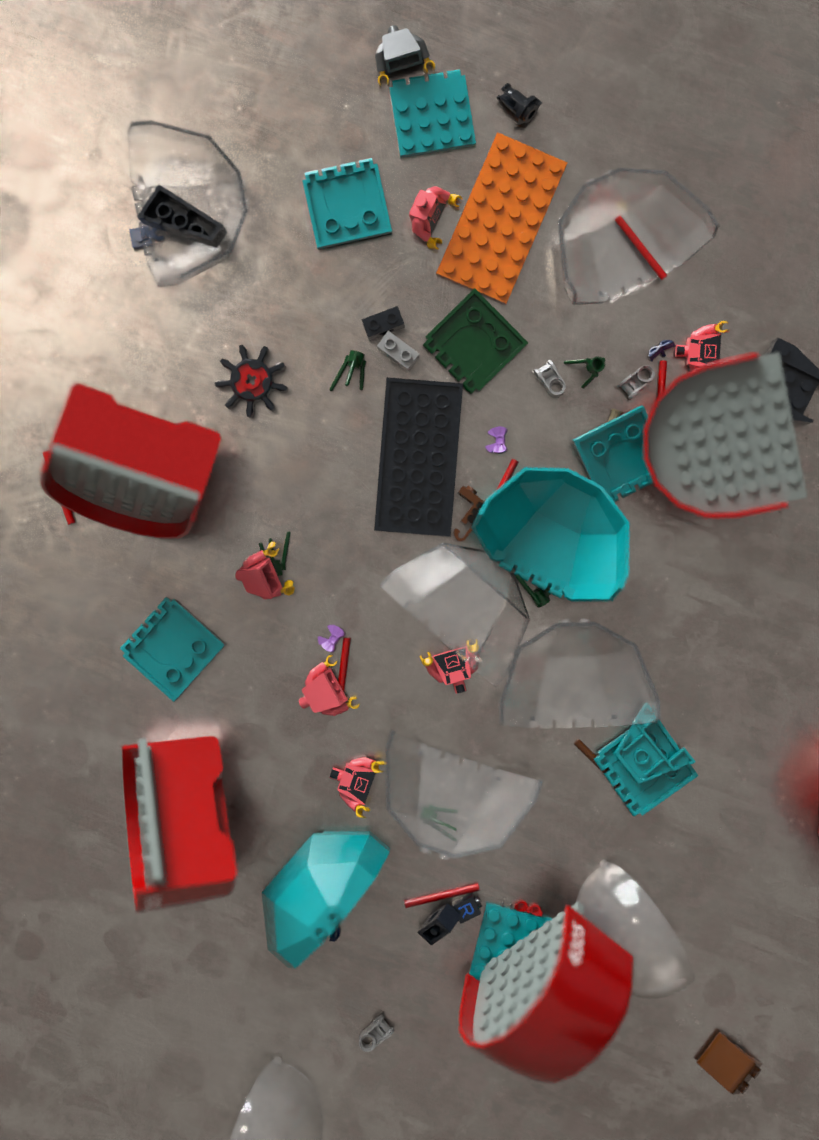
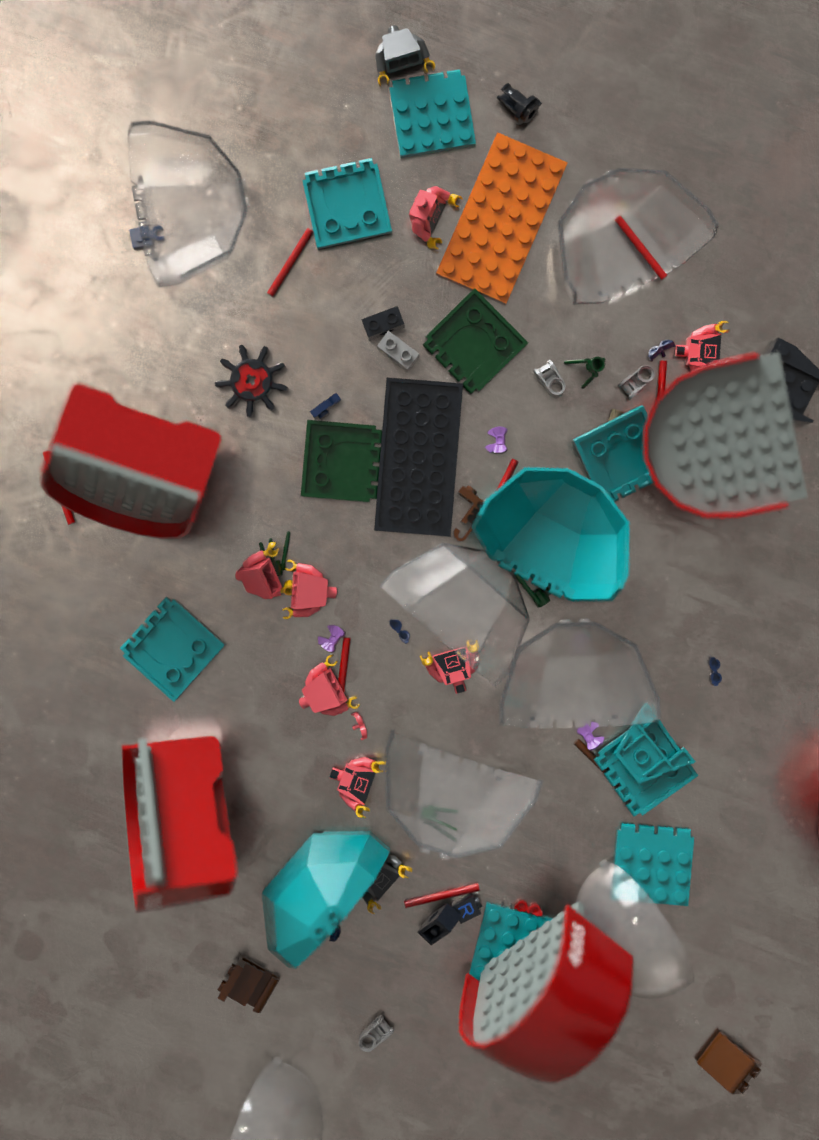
black wedge [137,184,227,248] -> none
dark green plant [329,350,366,391] -> none
none -> reddish brown piece [217,956,280,1013]
none -> red bar [267,228,313,297]
none -> coral torso [282,560,337,619]
none -> dark green hinge [301,420,382,502]
none -> dark blue plate [310,393,341,420]
none -> coral piece [351,712,367,740]
none -> torso [362,855,412,915]
none -> dark blue piece [389,619,410,644]
none -> medium lavender piece [577,722,604,751]
none -> teal hinge [611,823,694,906]
none -> dark blue piece [709,657,722,686]

